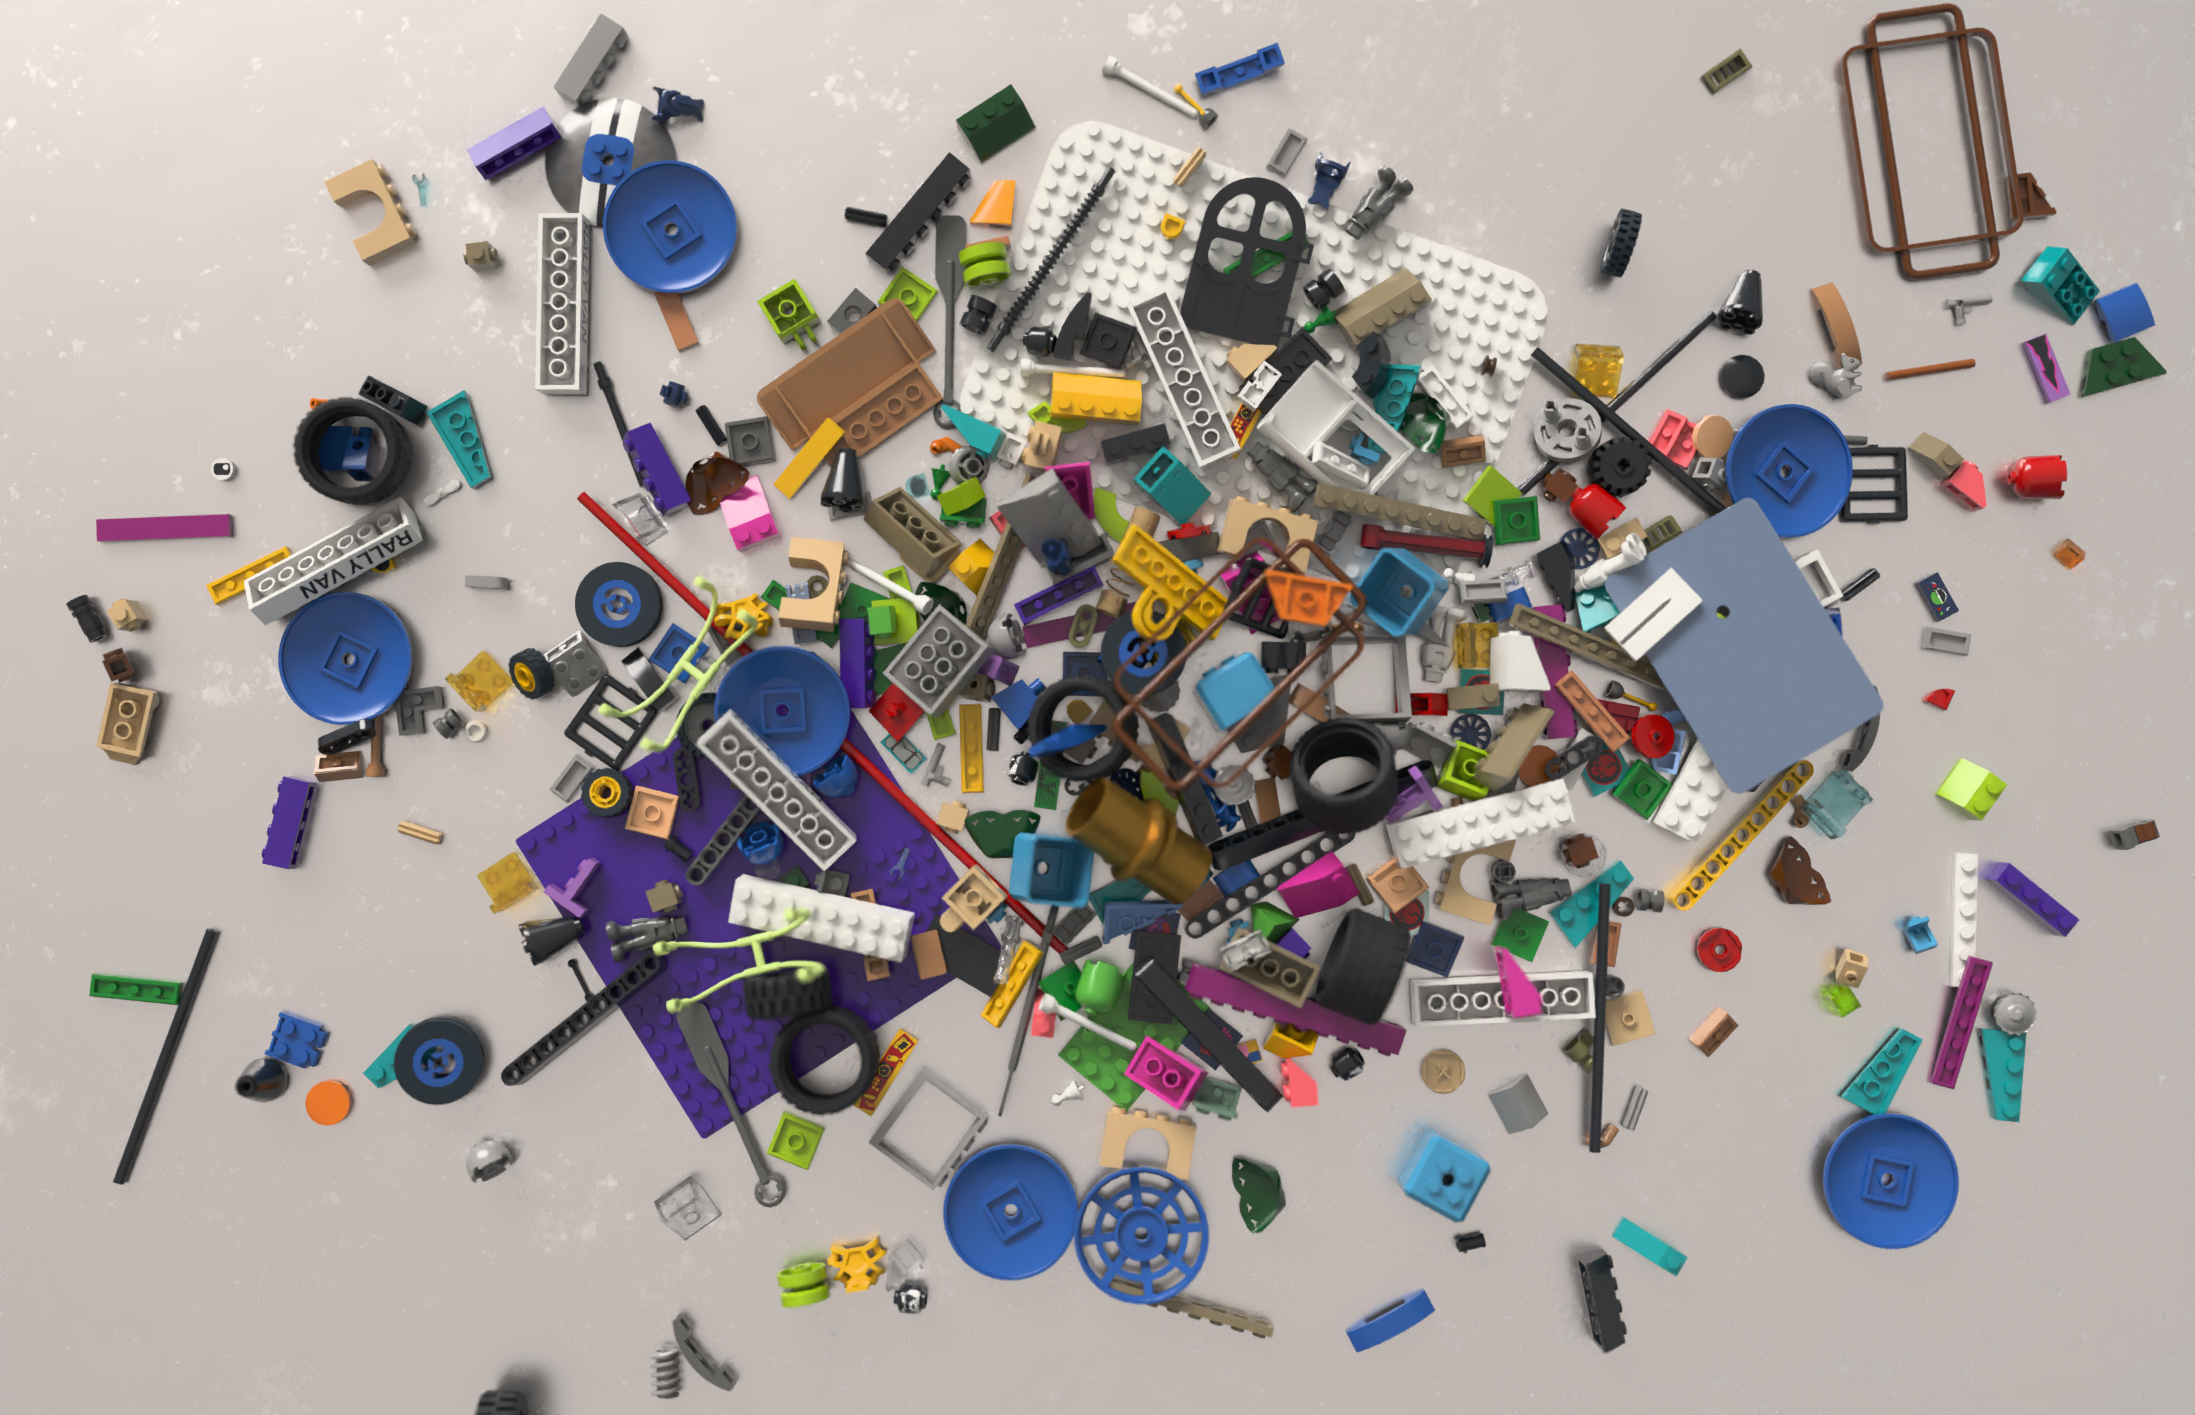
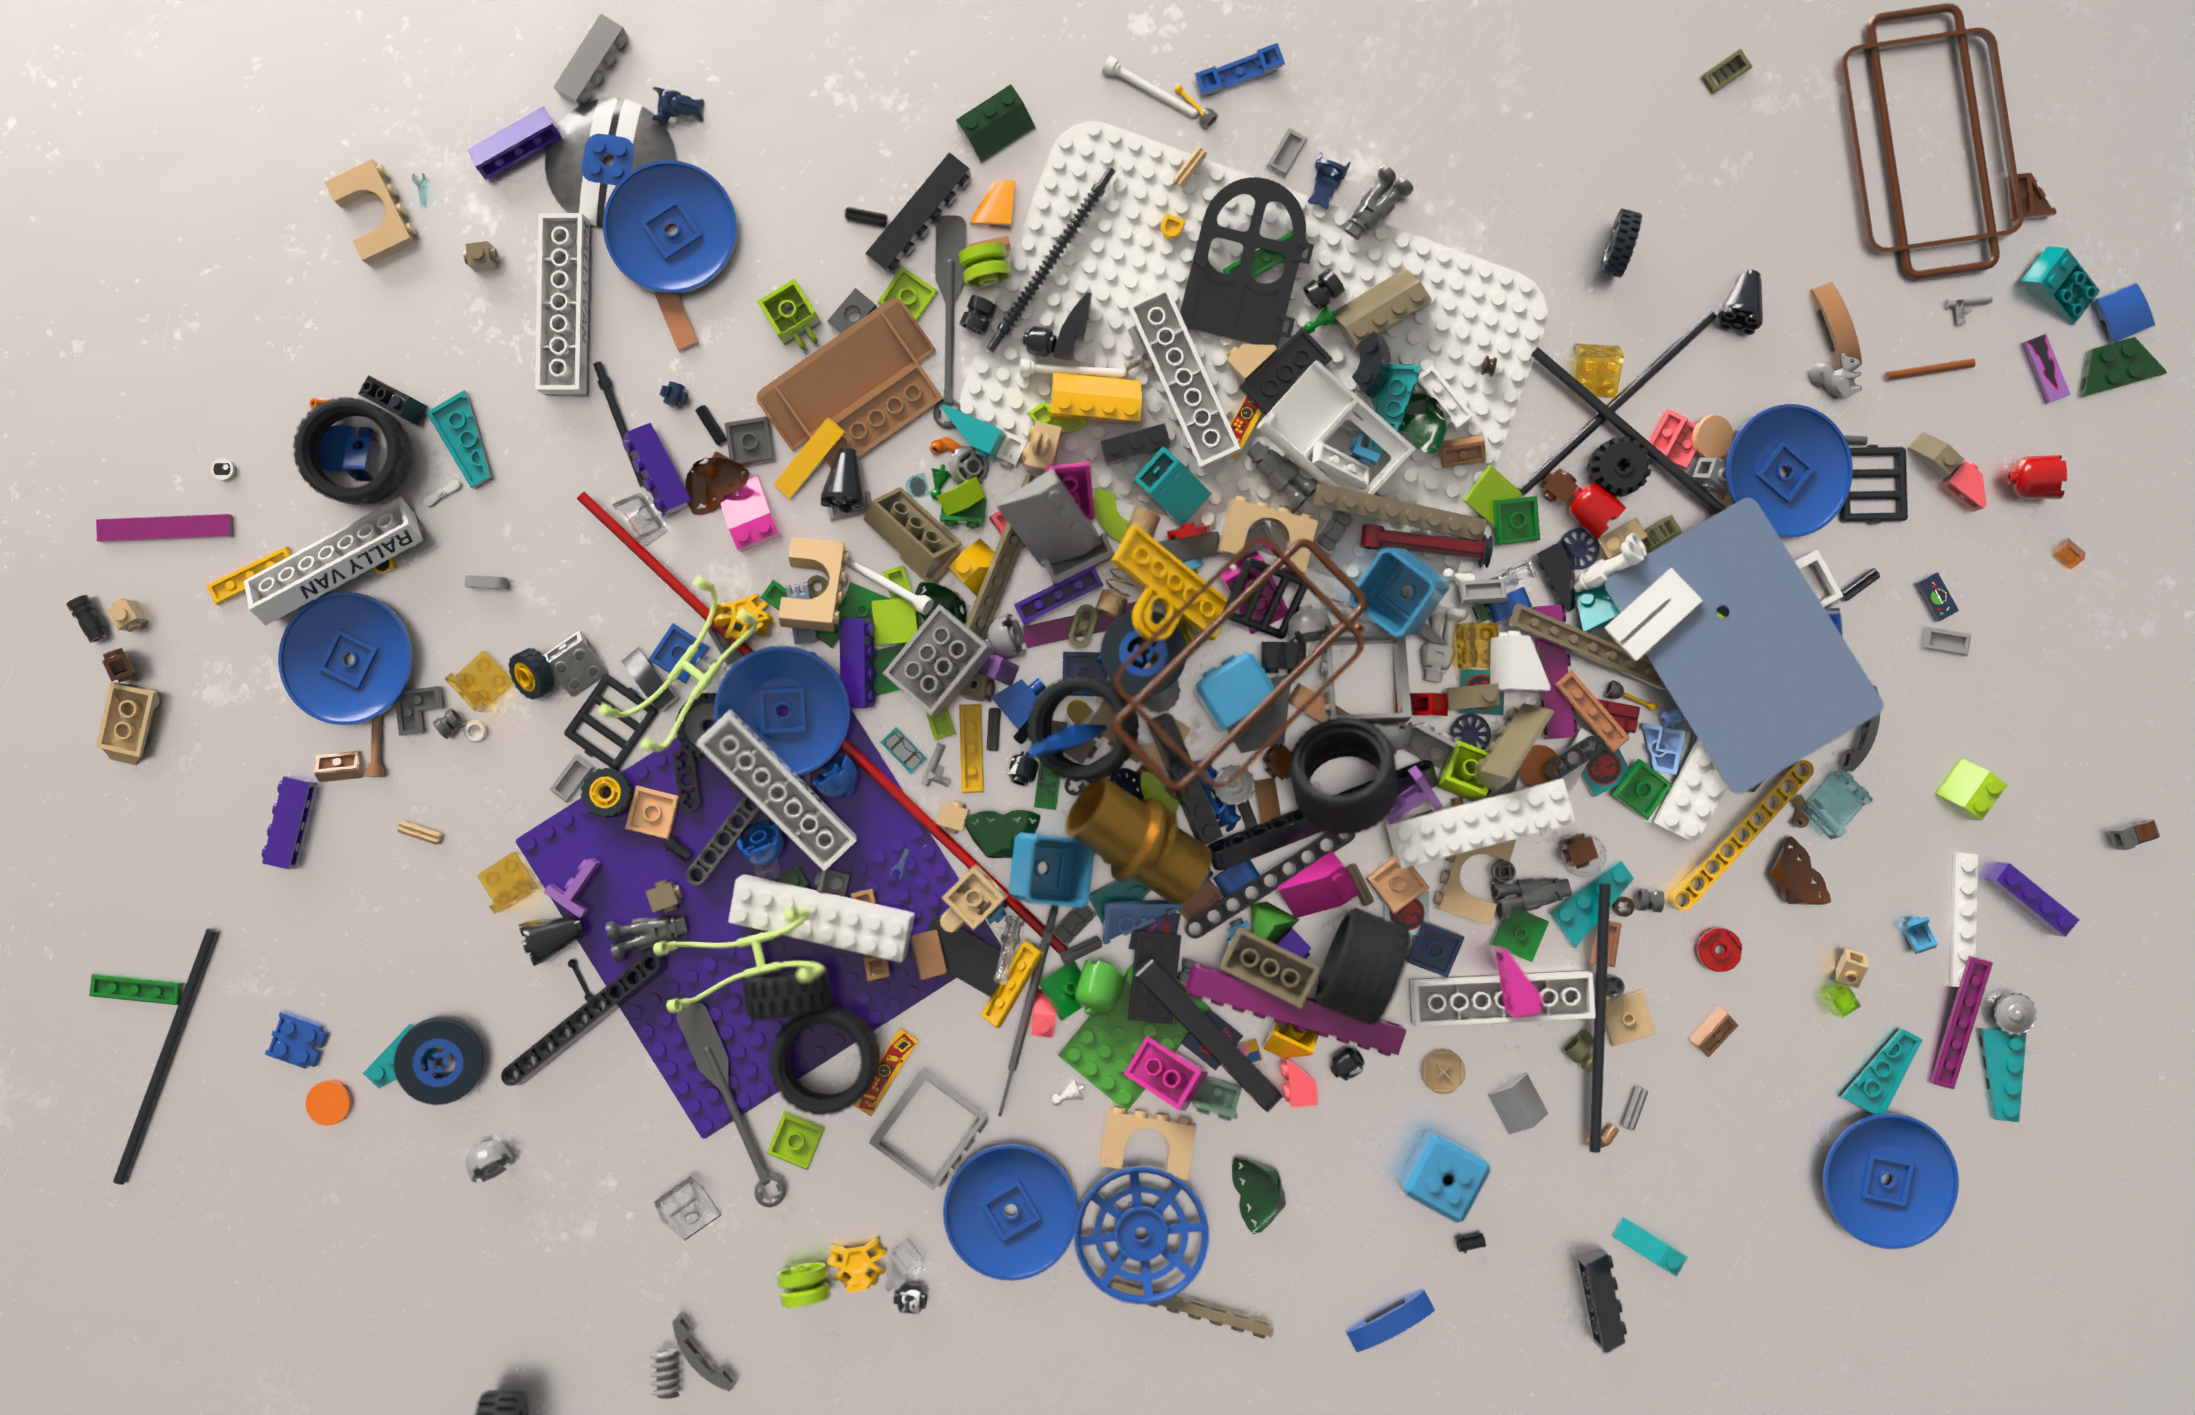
black cone [235,1058,288,1103] -> none
black beam [318,719,377,755] -> none
black wheel [575,562,663,647] -> none
bright green brick [868,606,897,639] -> none
red piece [868,683,925,742] -> none
white piece [1038,994,1137,1051] -> none
dark blue hips [1041,537,1074,576] -> none
black tile [1079,312,1137,370] -> none
white piece [1220,930,1271,971] -> none
white piece [1236,361,1282,412] -> none
orange wing [1265,570,1353,627] -> none
light grey piece [1534,398,1602,463] -> none
red plate [1632,714,1674,758] -> none
black dish [1721,355,1765,398] -> none
red tile [1923,689,1955,711] -> none

